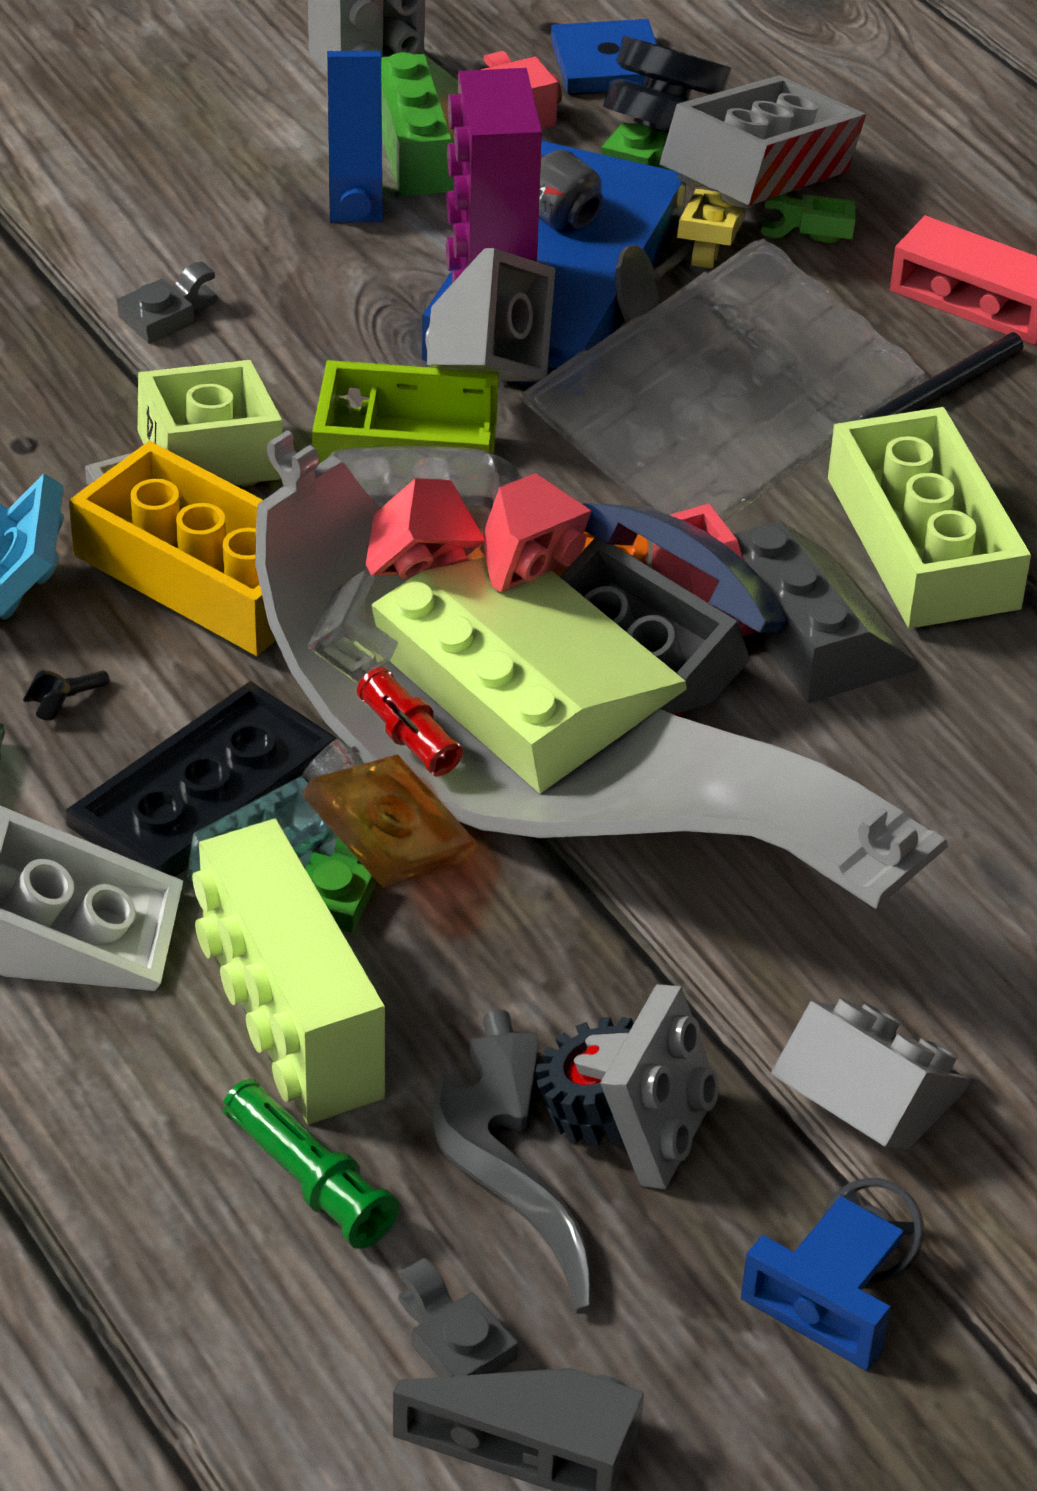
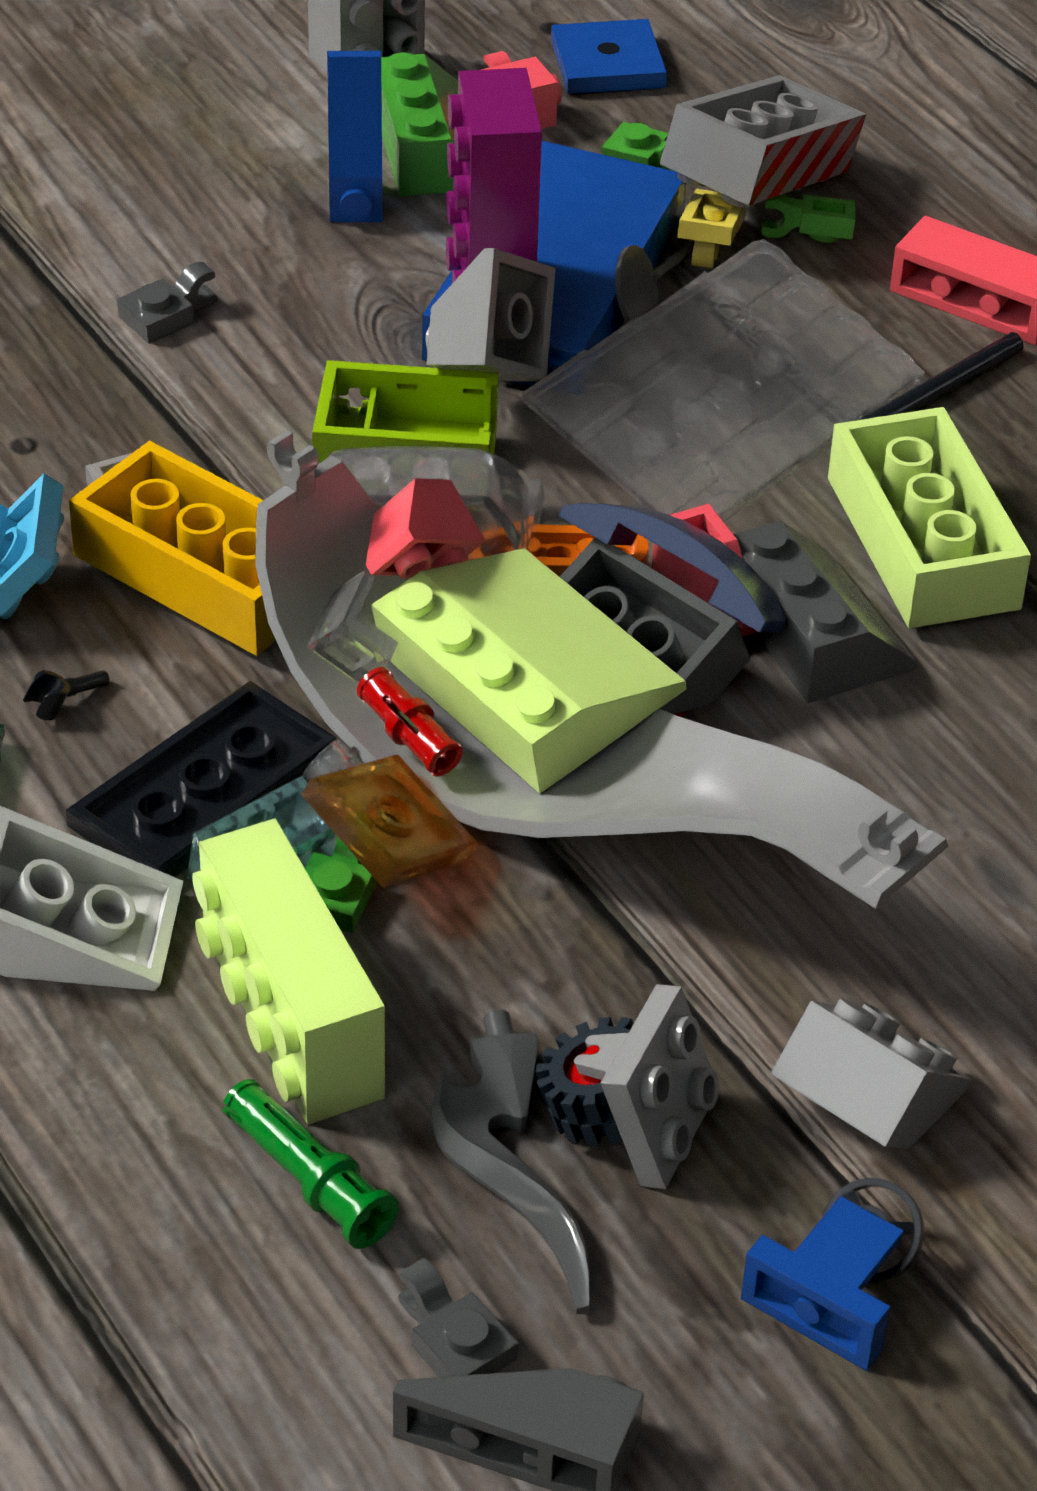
yellowish green brick [138,360,283,487] -> none
coral slope [482,473,592,593] -> none
dark grey head [539,150,603,231] -> none
black wheel [603,36,732,132] -> none

